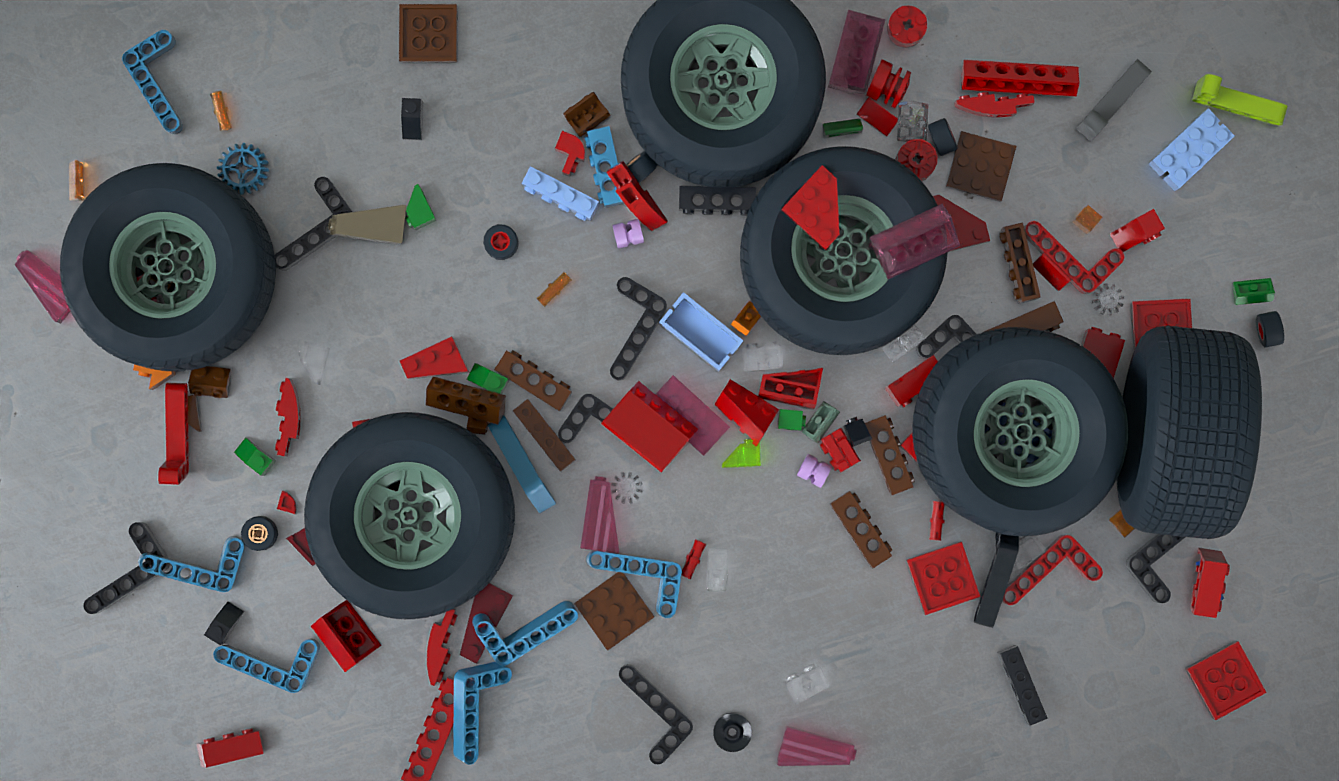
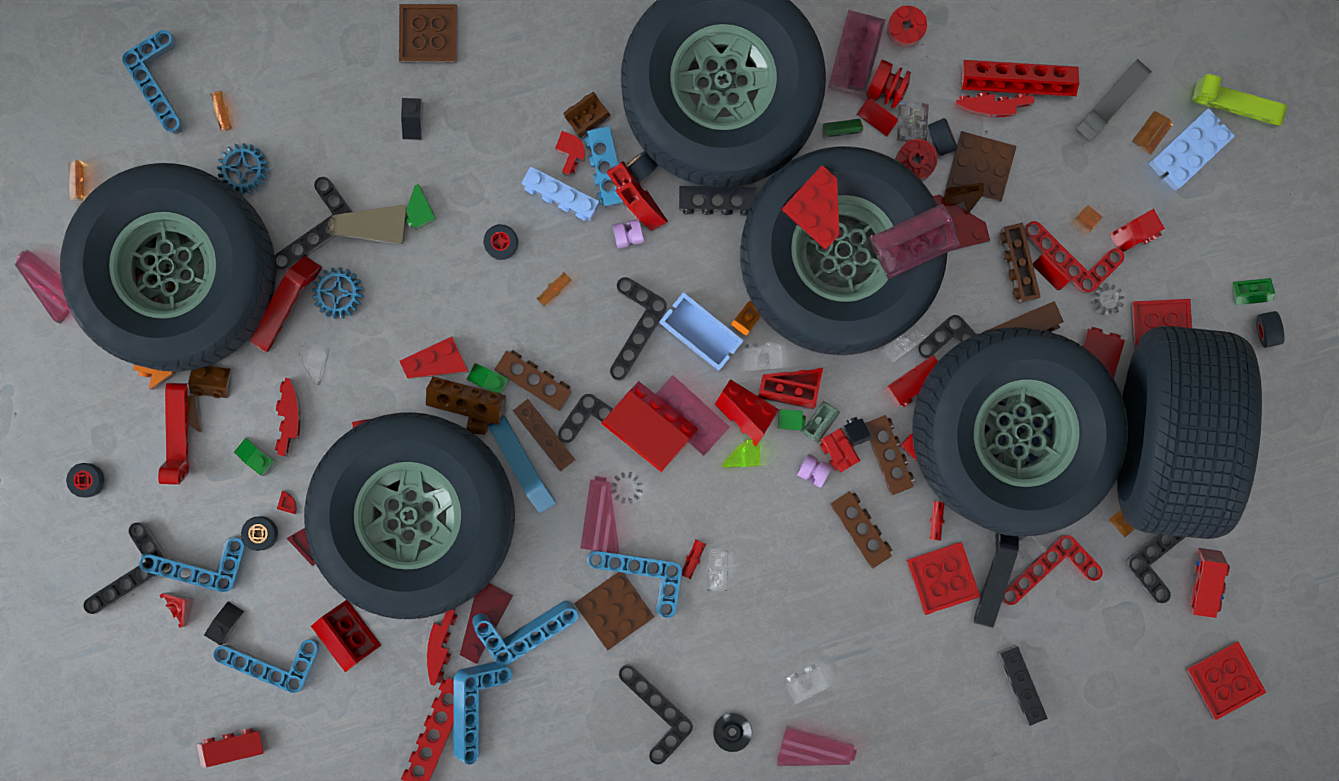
none -> black wheel [66,463,104,498]
none -> red slope [159,593,193,628]
none -> red beam [250,256,322,353]
none -> dark azure gear [312,267,364,319]
none -> reddish brown slope [944,183,984,214]
none -> clear orange slope [1132,111,1173,155]

